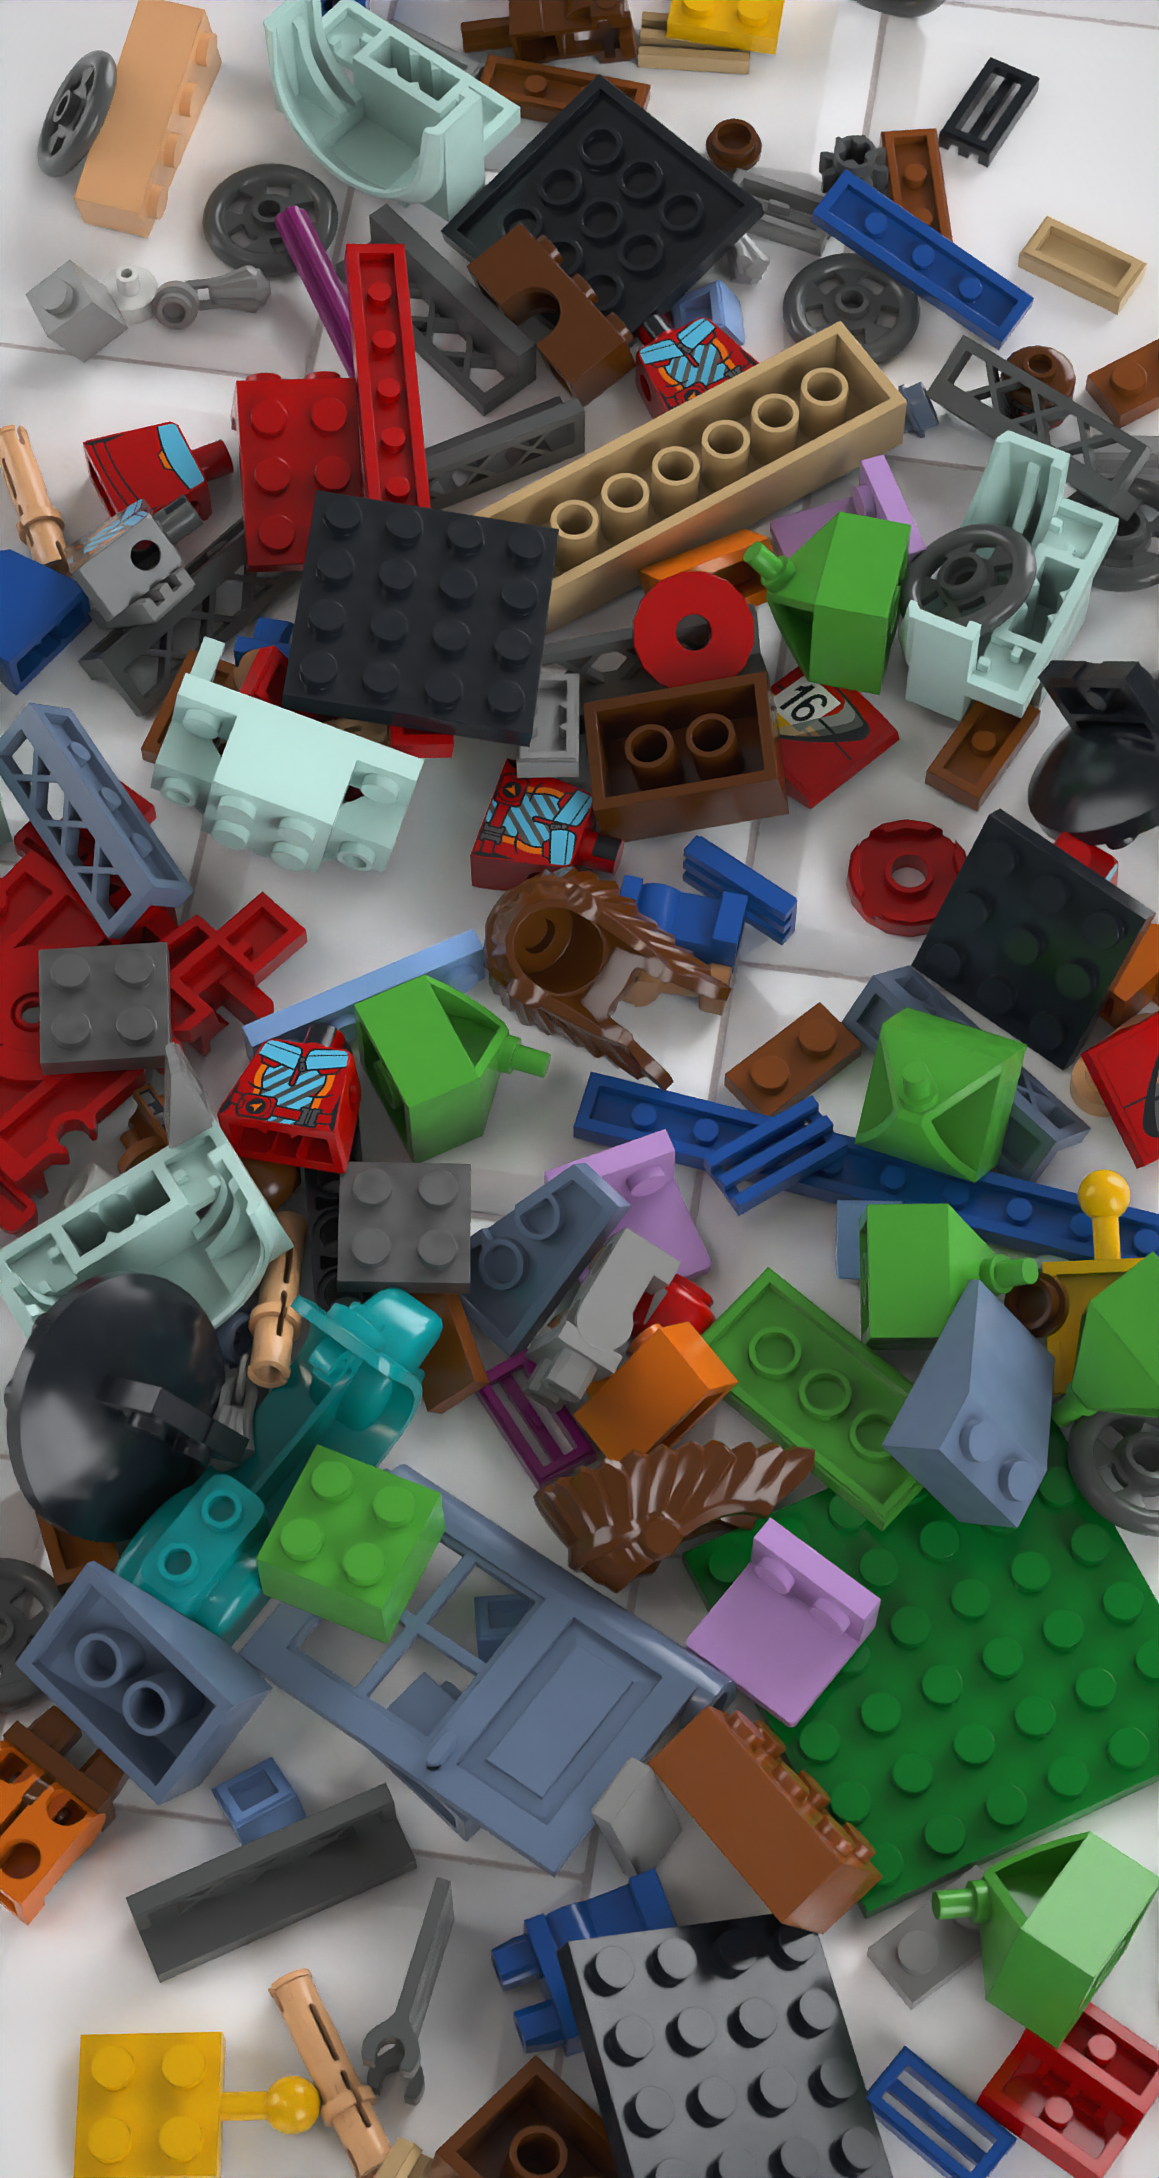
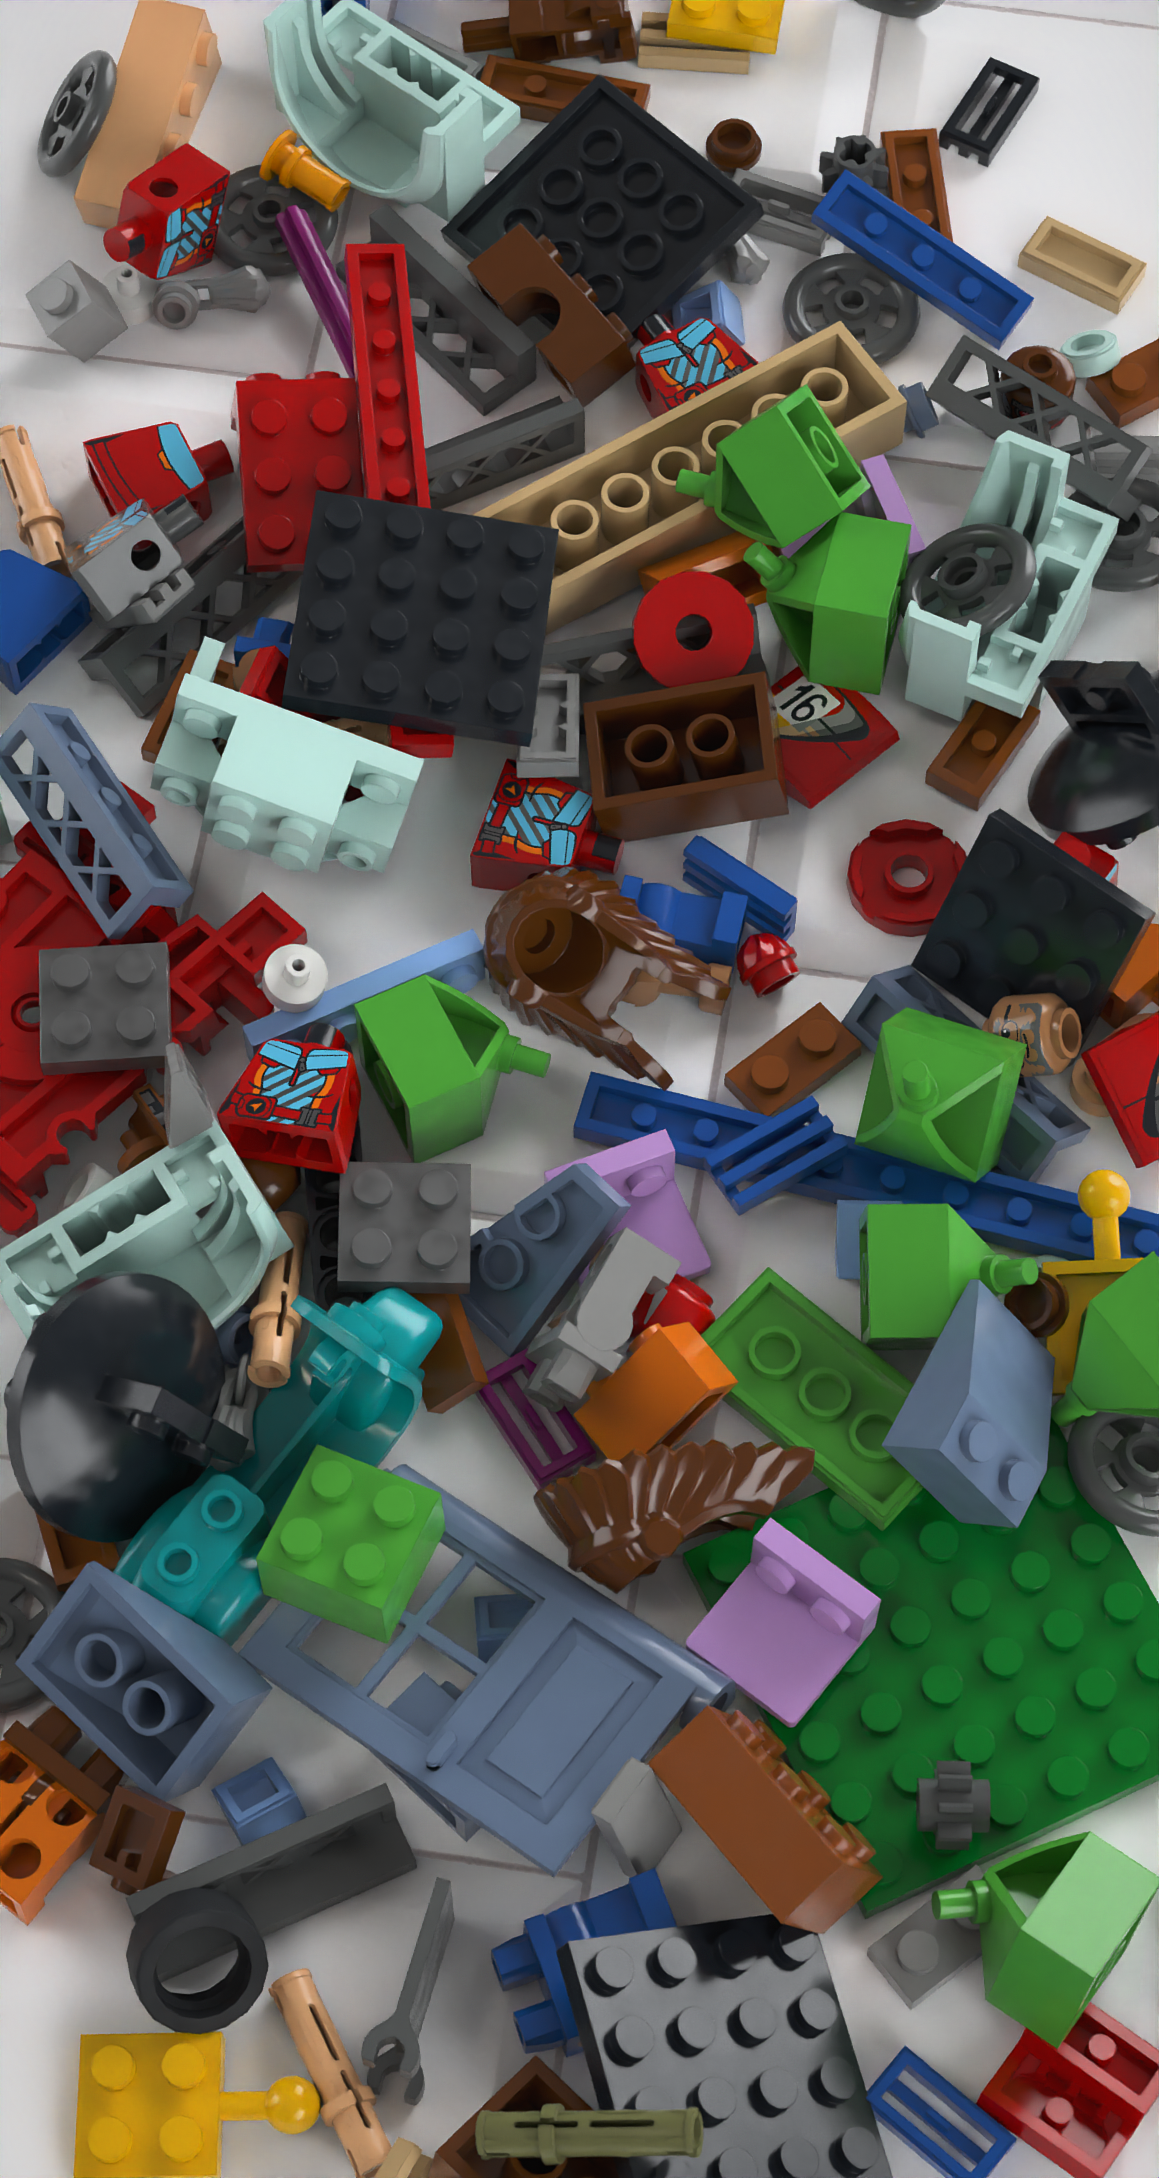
none -> reddish brown bracket [89,1785,186,1896]
none -> red torso [103,143,231,280]
none -> black tyre [126,1887,269,2034]
none -> light orange pin [259,129,351,213]
none -> white tile [262,944,328,1013]
none -> olive pin [475,2103,703,2165]
none -> bright green piece [675,384,871,549]
none -> red plate [736,933,801,998]
none -> dark grey gear [916,1761,990,1850]
none -> medium nougat head [982,993,1082,1077]
none -> light aqua tile [1060,330,1121,378]

